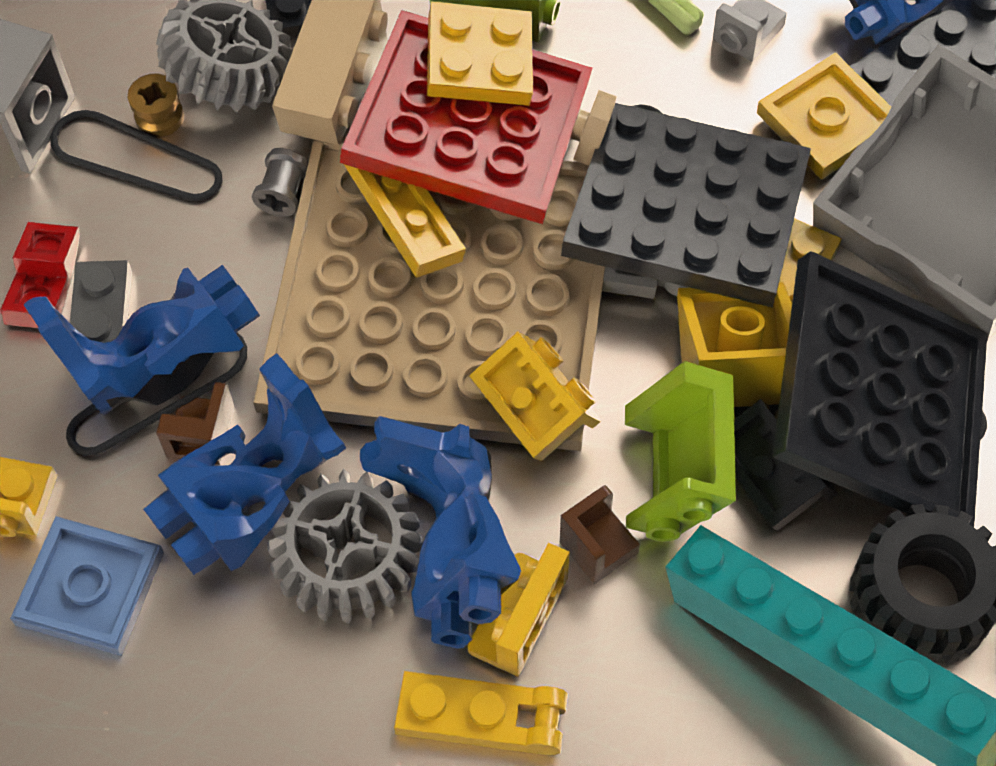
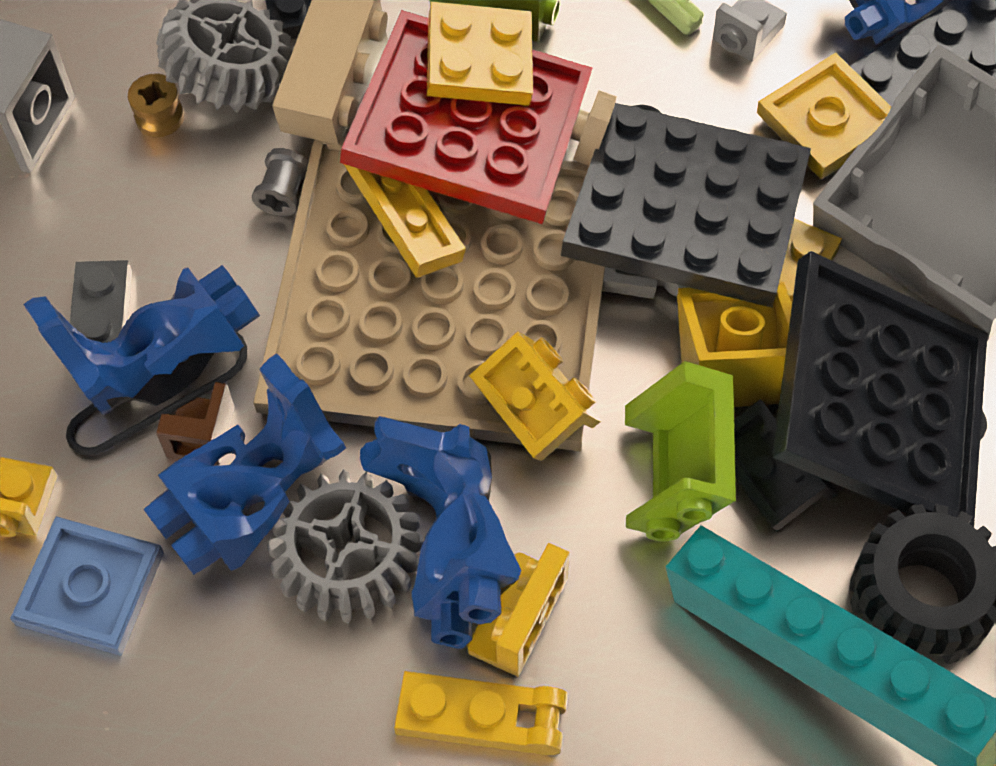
red slope [0,222,80,328] -> none
black piece [50,110,223,201] -> none
reddish brown panel [560,485,640,584] -> none

